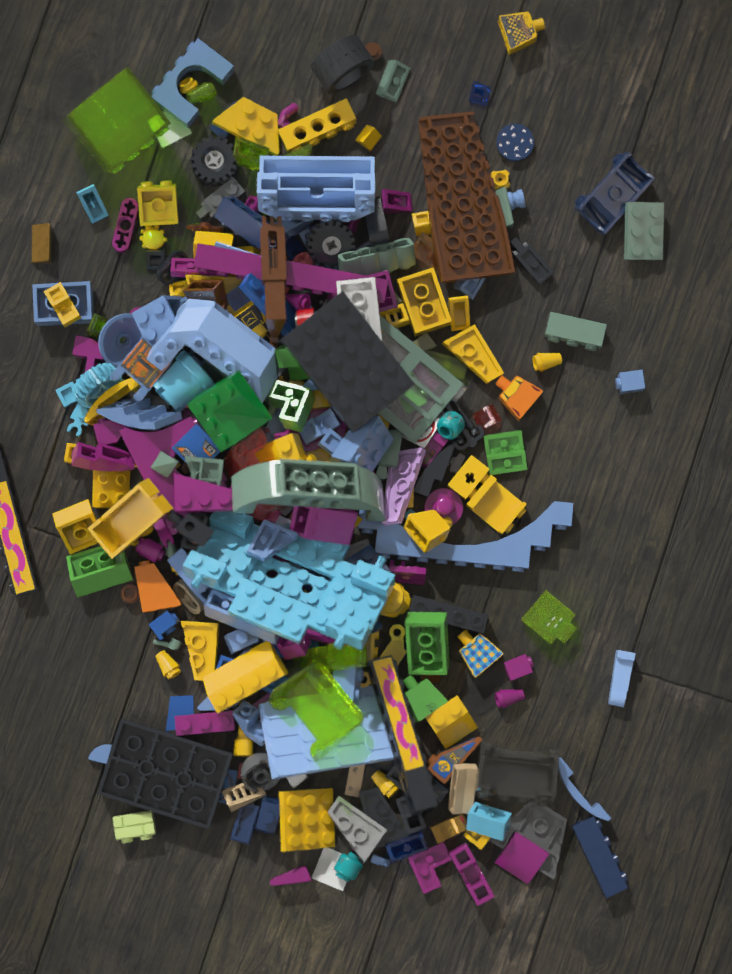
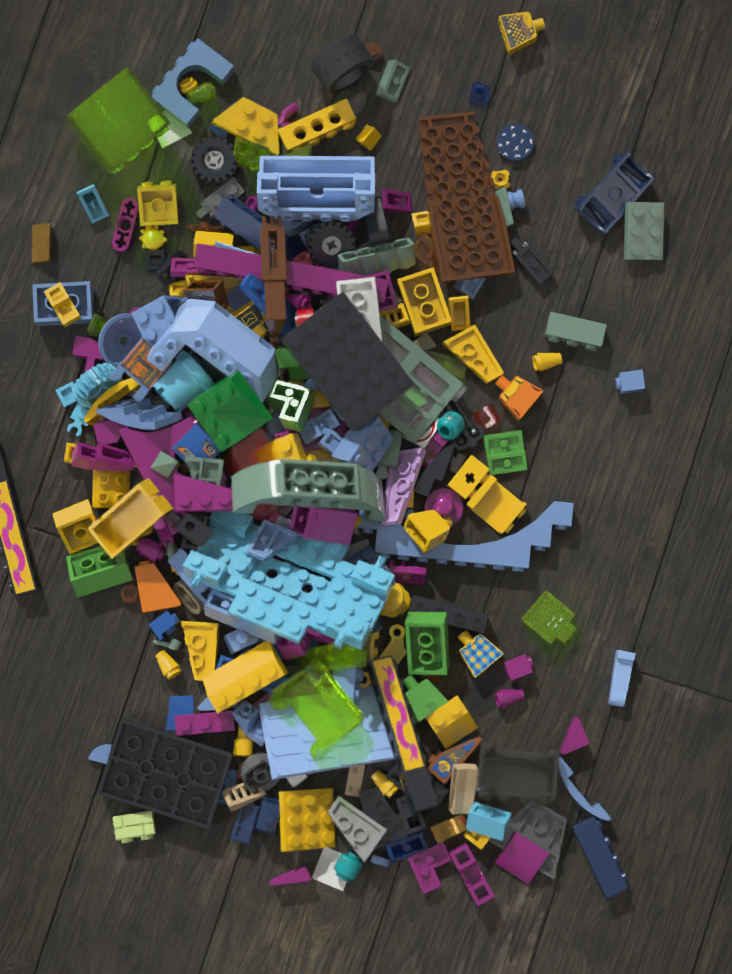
none -> magenta slope [559,717,590,754]

